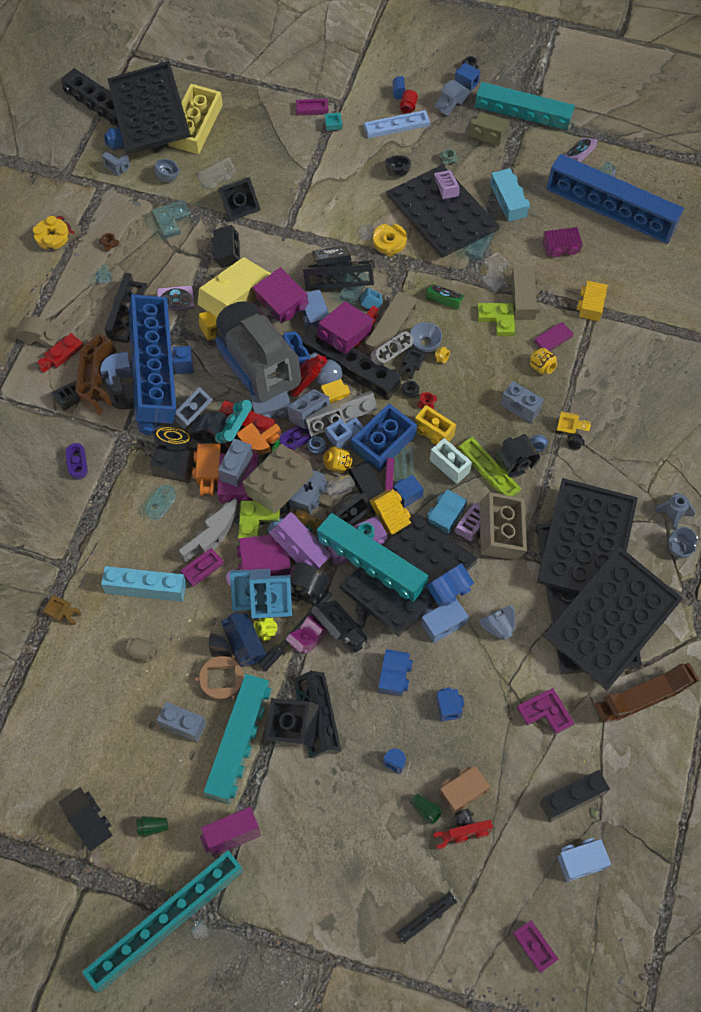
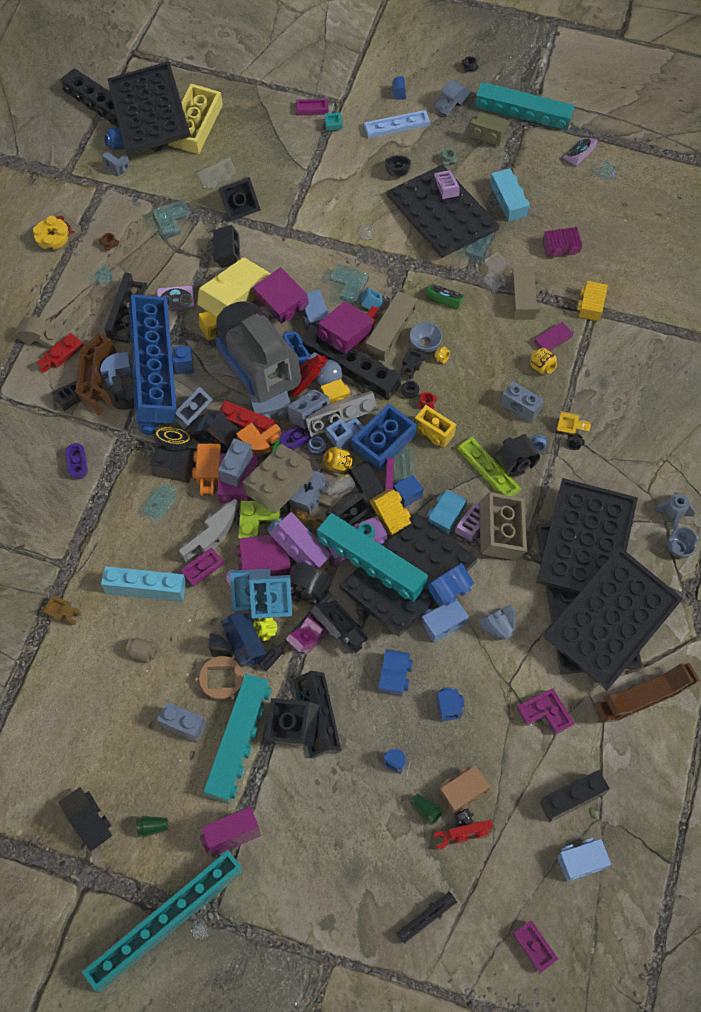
sand blue hair [154,158,180,183] -> none
teal plate [215,400,252,444] -> none
black fence [303,260,375,290] -> none
tile [312,246,351,266] -> none
light grey beam [371,331,413,365] -> none
yellow plate [373,223,407,257] -> none
red brick [399,90,418,114] -> none
light aqua brick [430,438,472,484] -> none
blue brick [454,63,481,91] -> none
lime plate [477,303,515,336] -> none
blue brick [546,154,684,244] -> none

